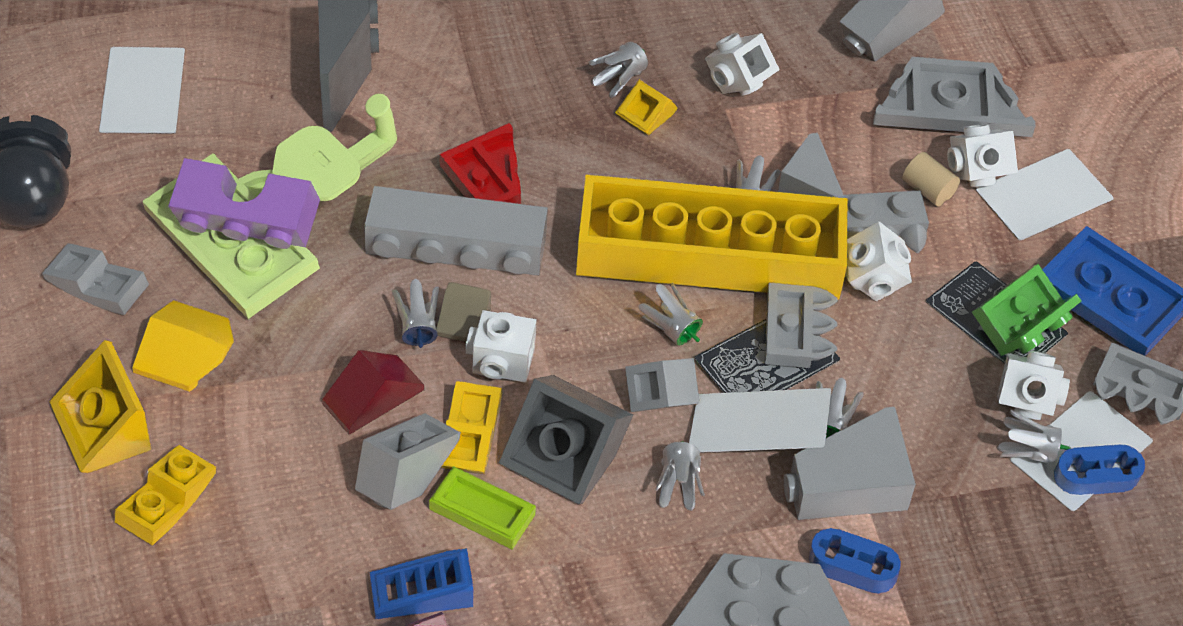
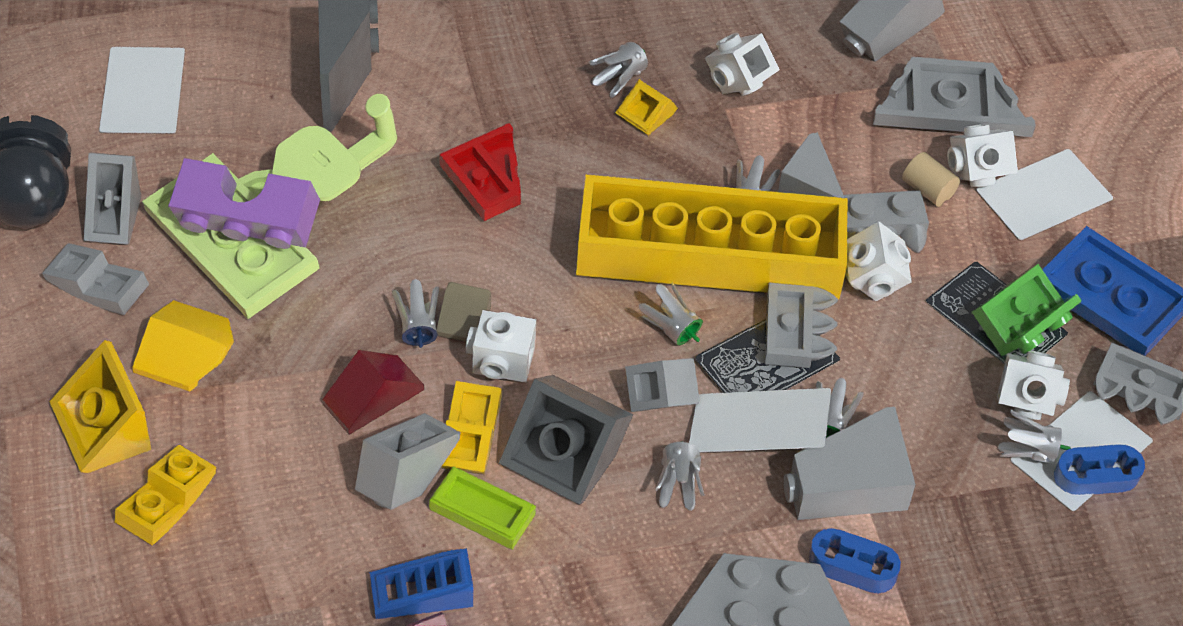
light grey brick [365,186,548,276] -> none
none -> light grey slope [84,152,141,244]

